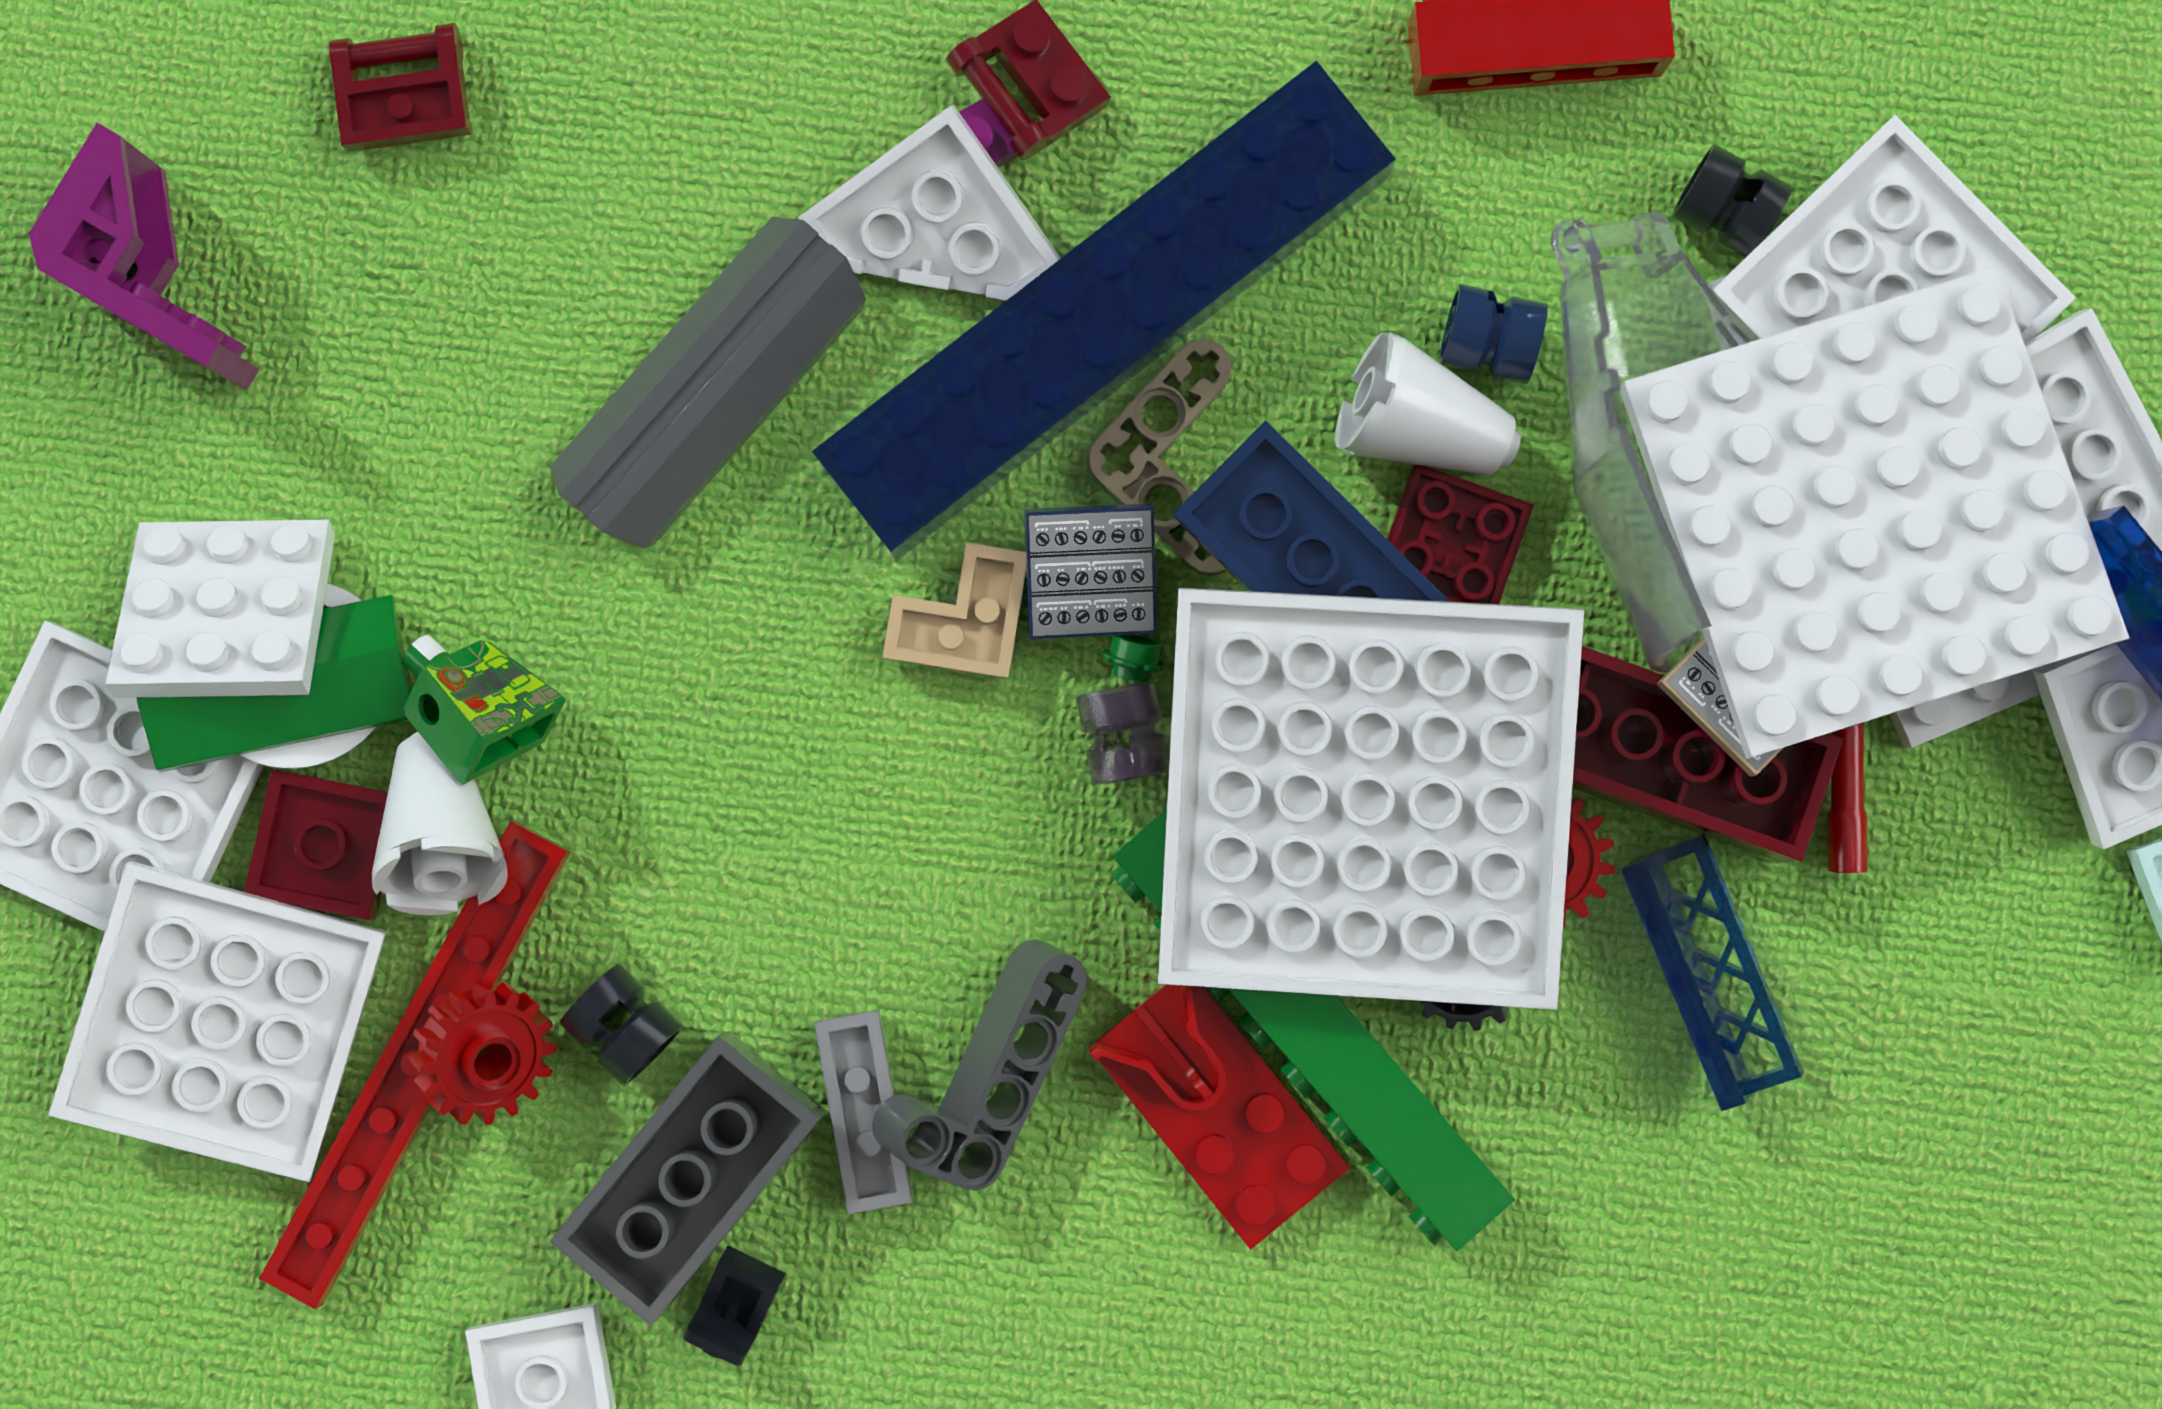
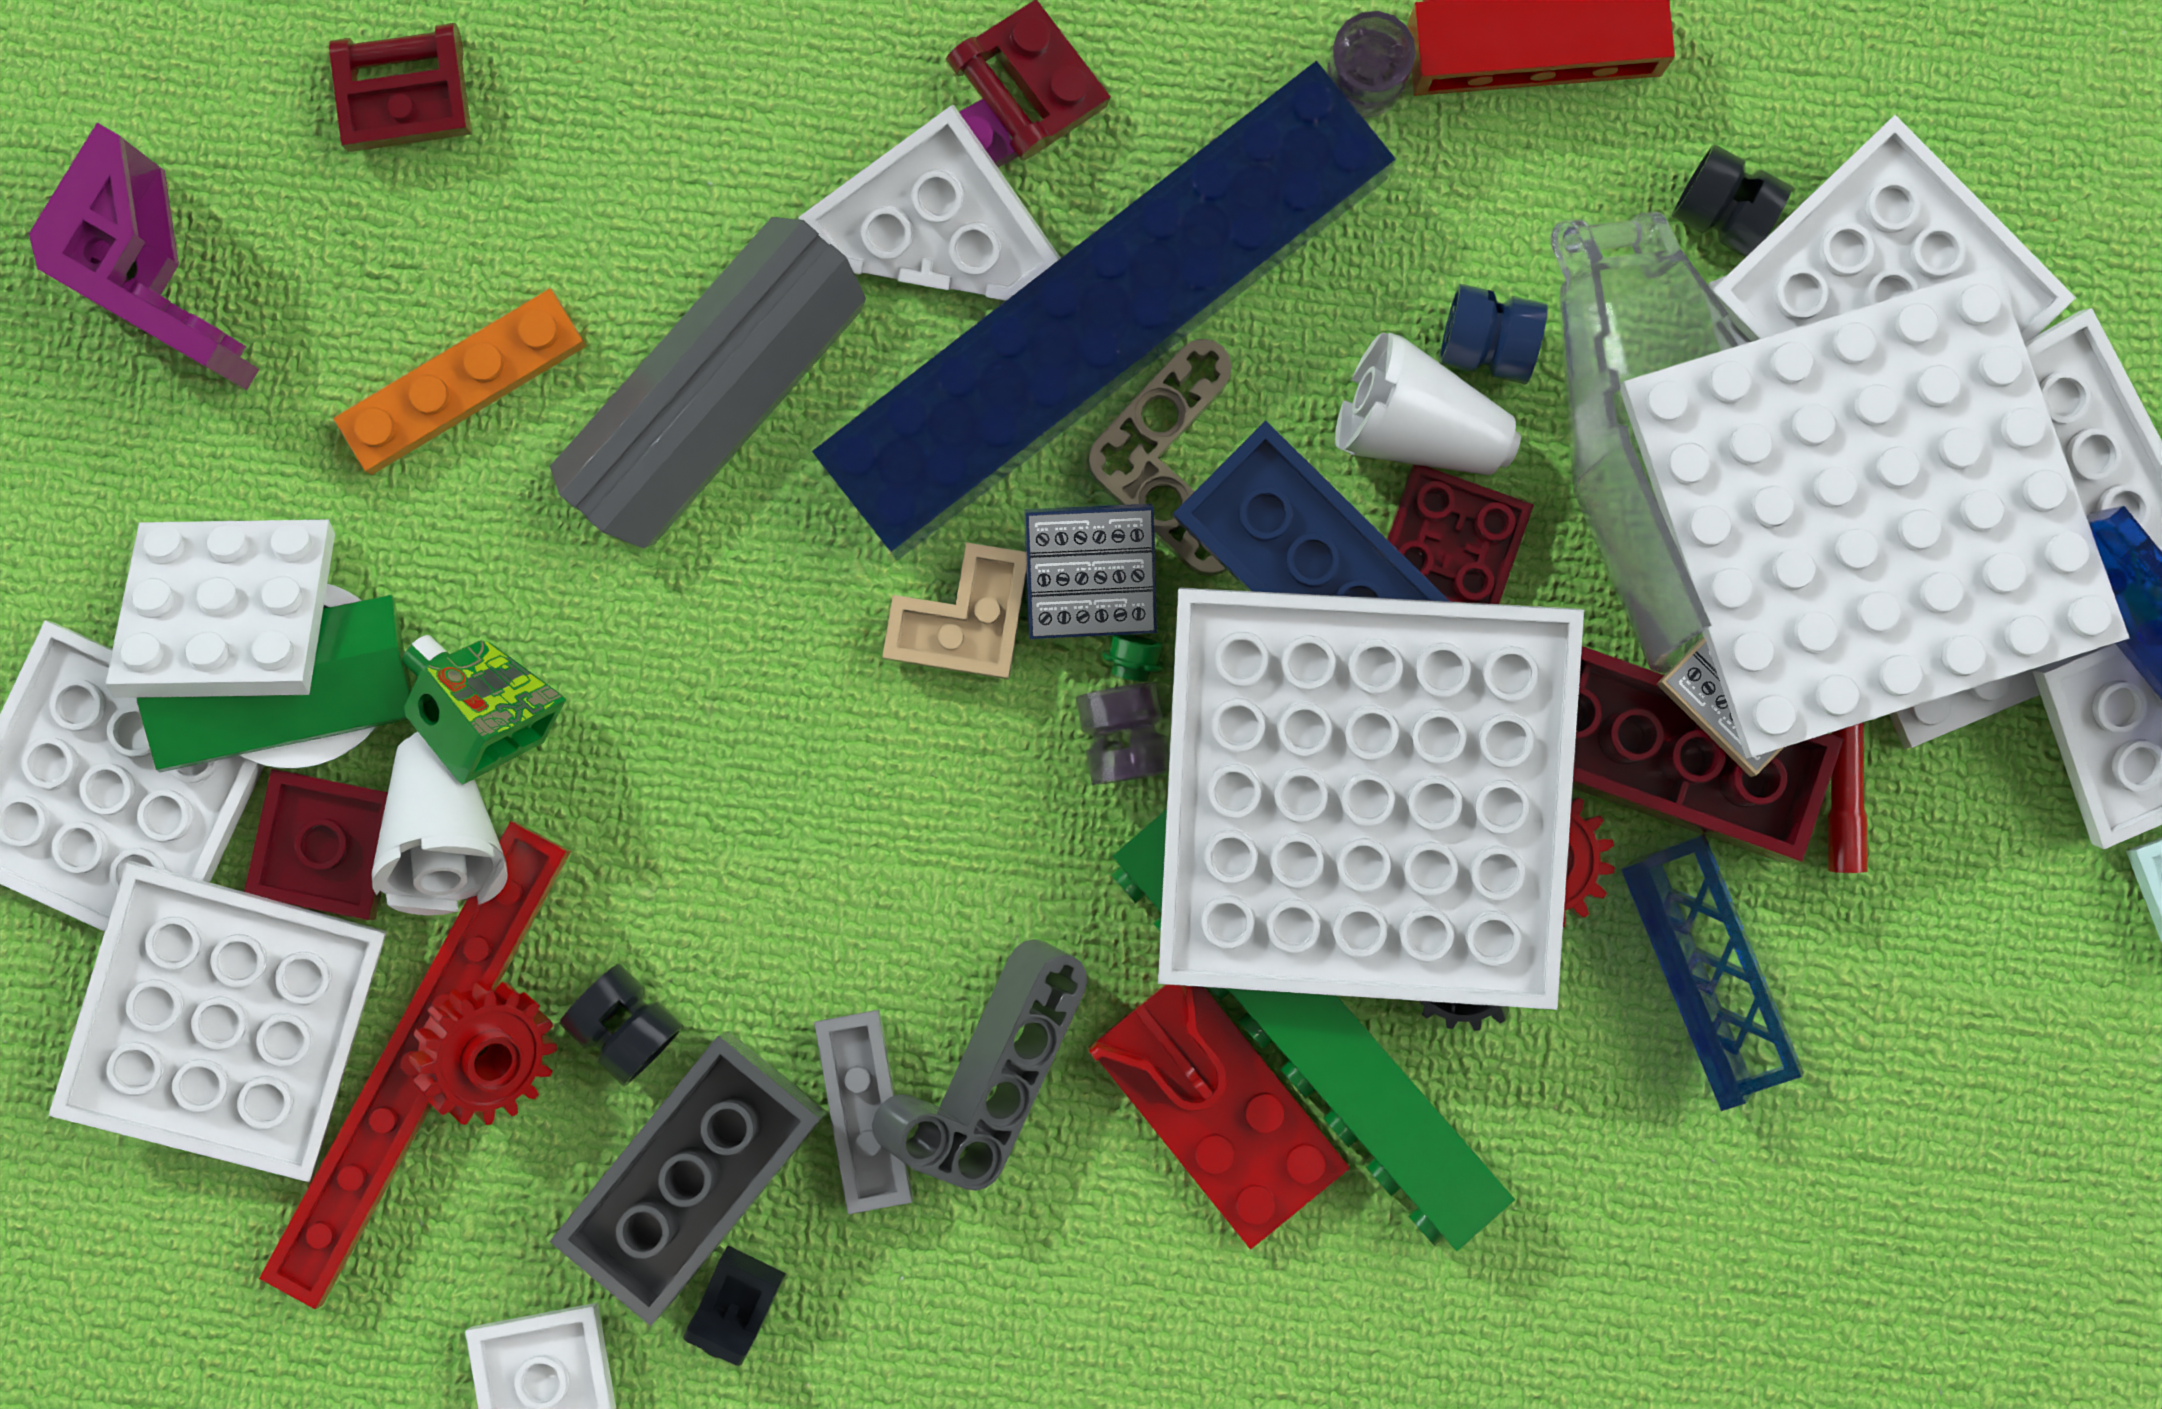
none -> orange plate [333,288,587,475]
none -> clear purple wheel [1324,11,1416,118]

